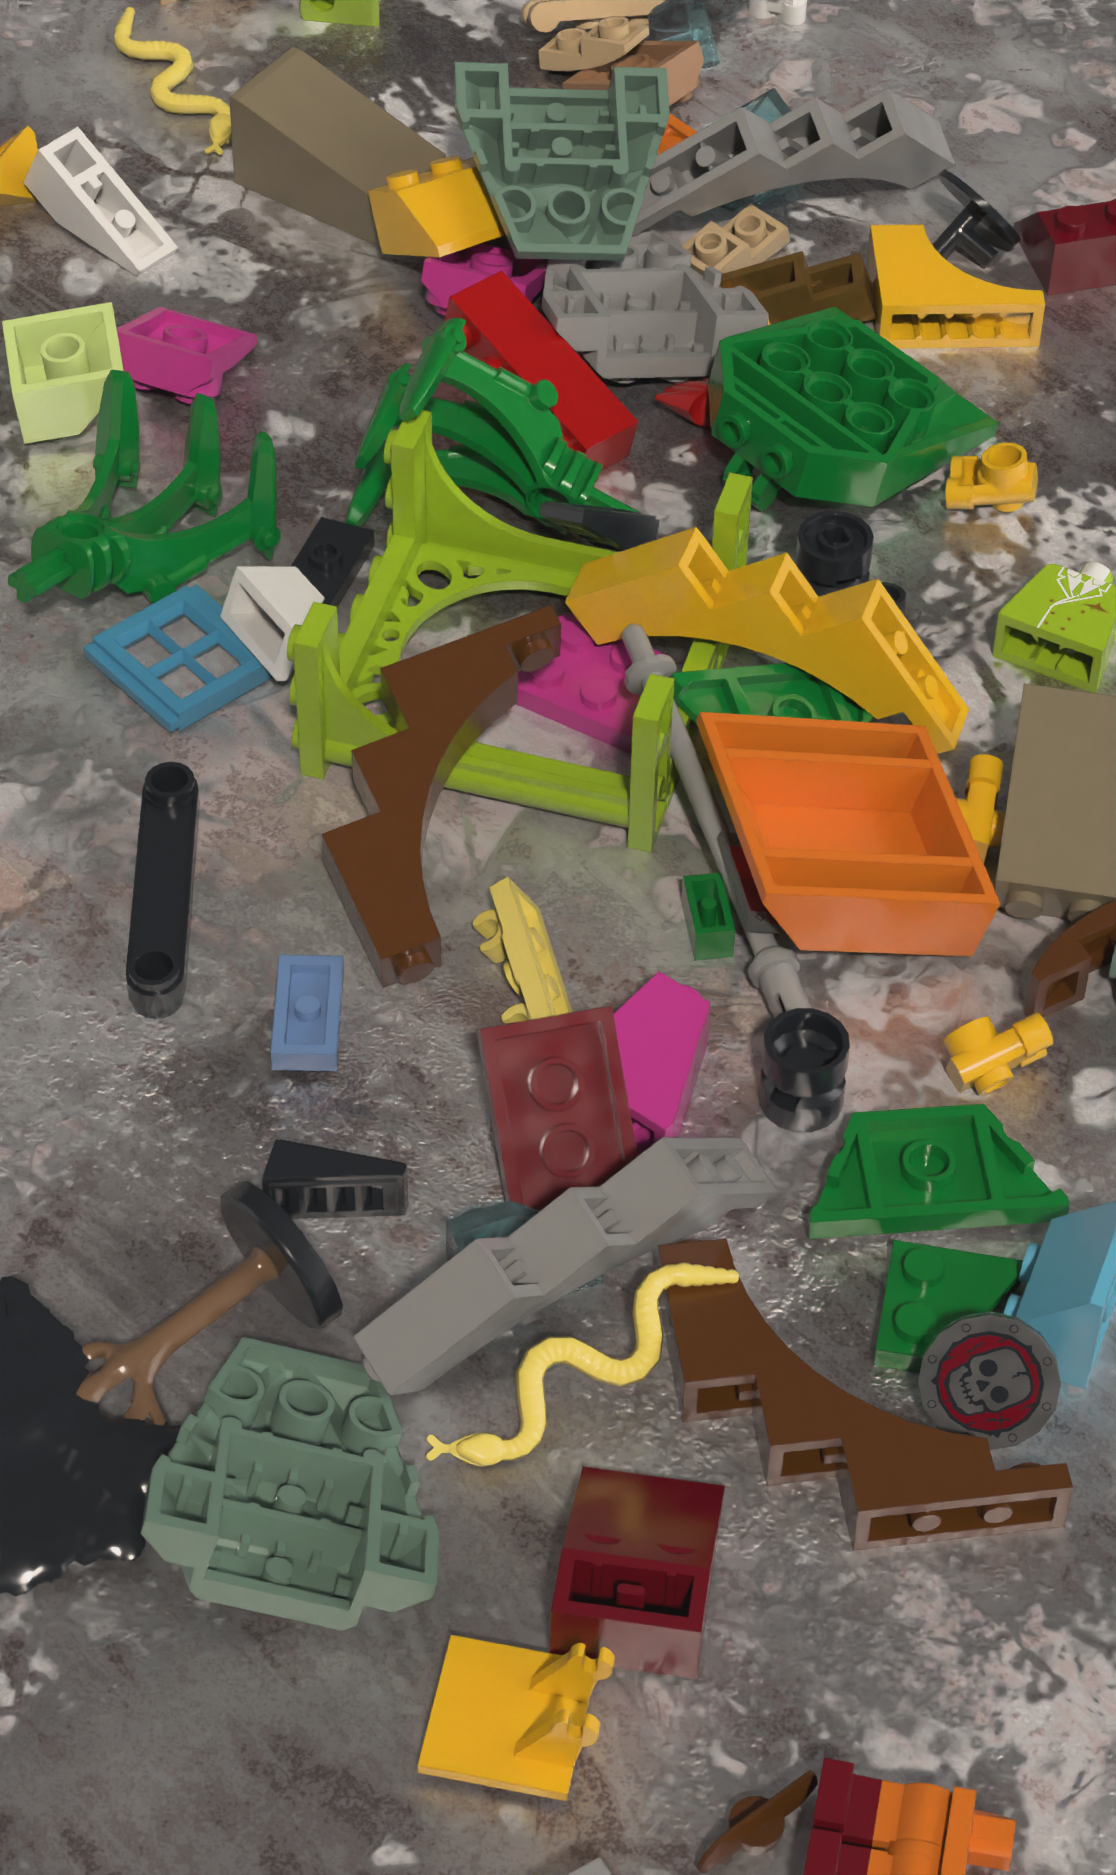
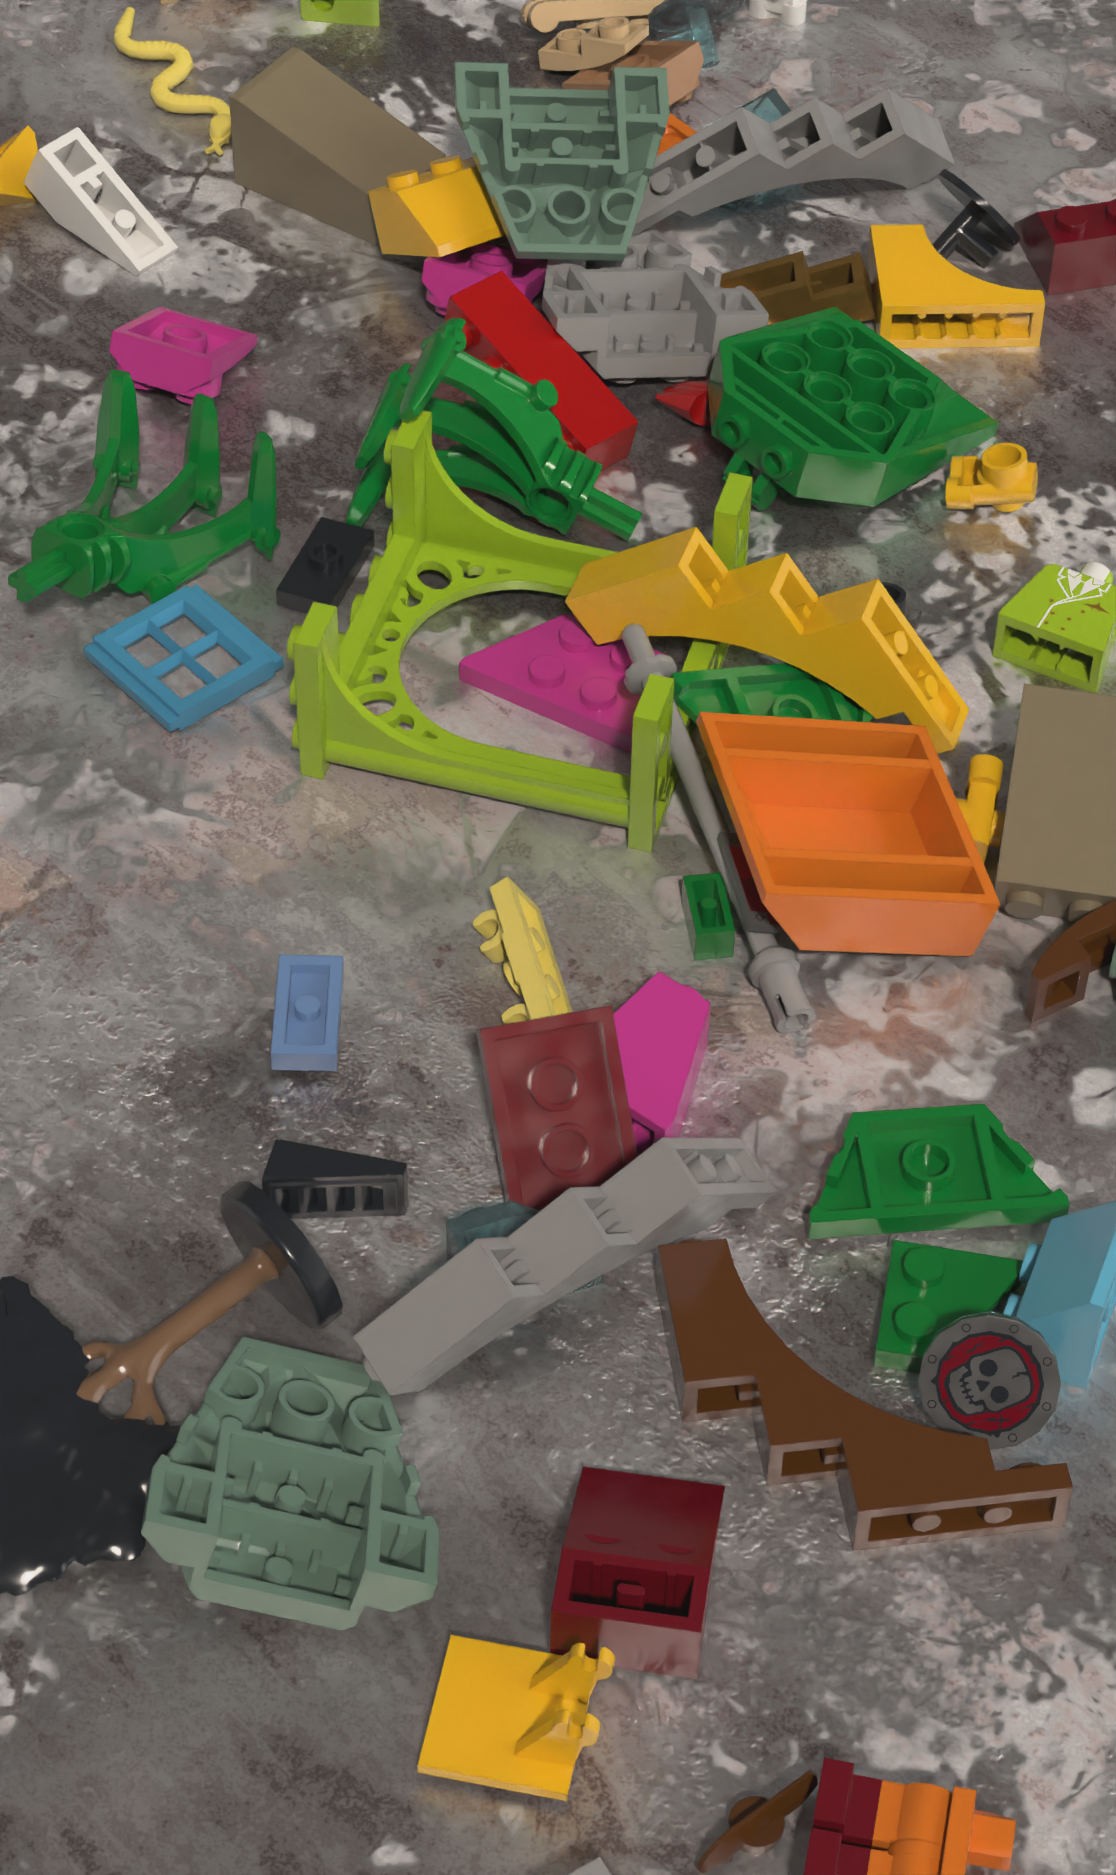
yellowish green slope [2,302,124,444] -> none
black piece [126,762,200,1019] -> none
white slope [220,566,324,681] -> none
reddish brown arch [322,605,561,988] -> none
light yellow animal [426,1262,739,1467] -> none
black slope [539,501,660,552] -> none
tan slope [681,203,790,276] -> none
black wheel [759,1008,850,1132] -> none
black wheel [795,510,874,597] -> none
yellow plate [943,1012,1053,1096] -> none

